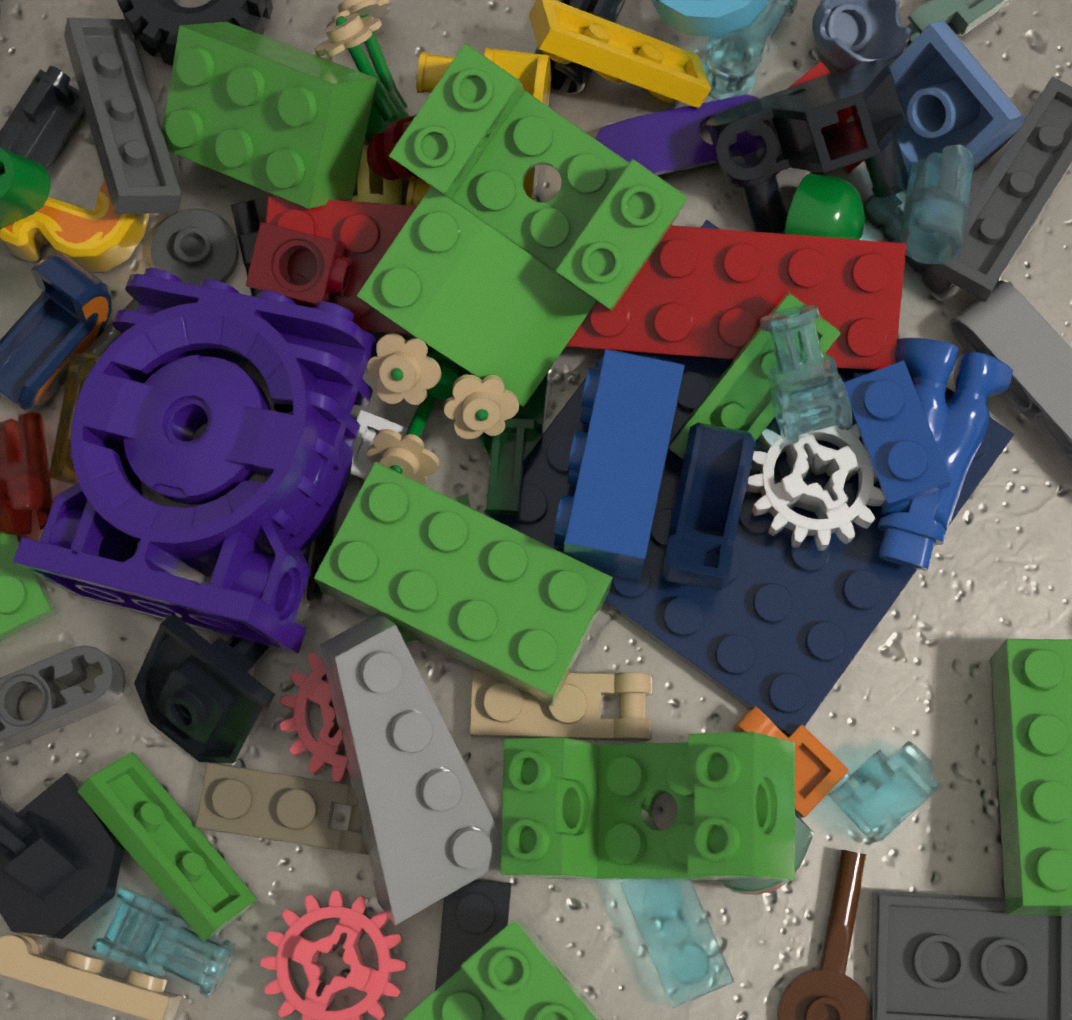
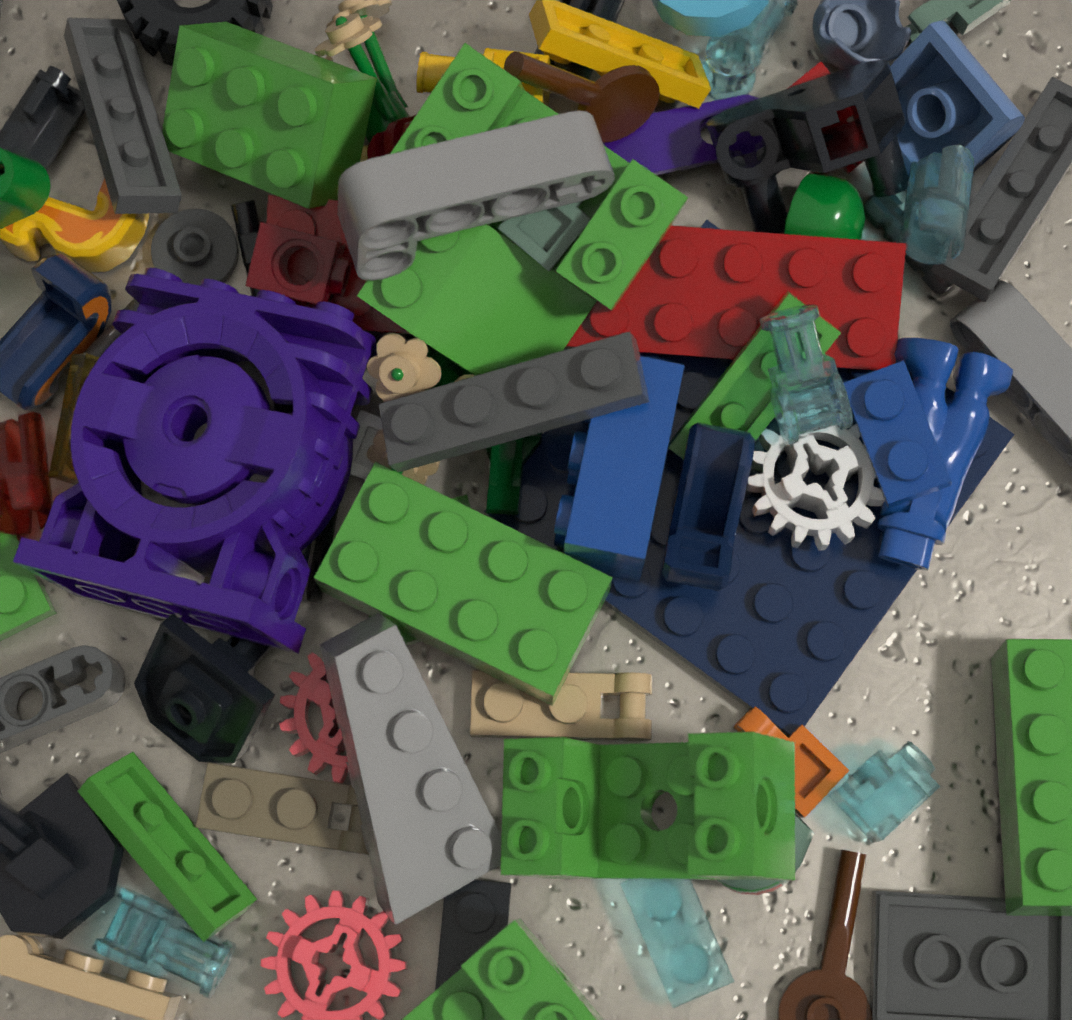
none -> light grey beam [338,111,615,280]
none -> dark grey plate [379,331,650,473]
none -> sand green plate [498,200,591,271]
none -> reddish brown piece [504,52,660,143]

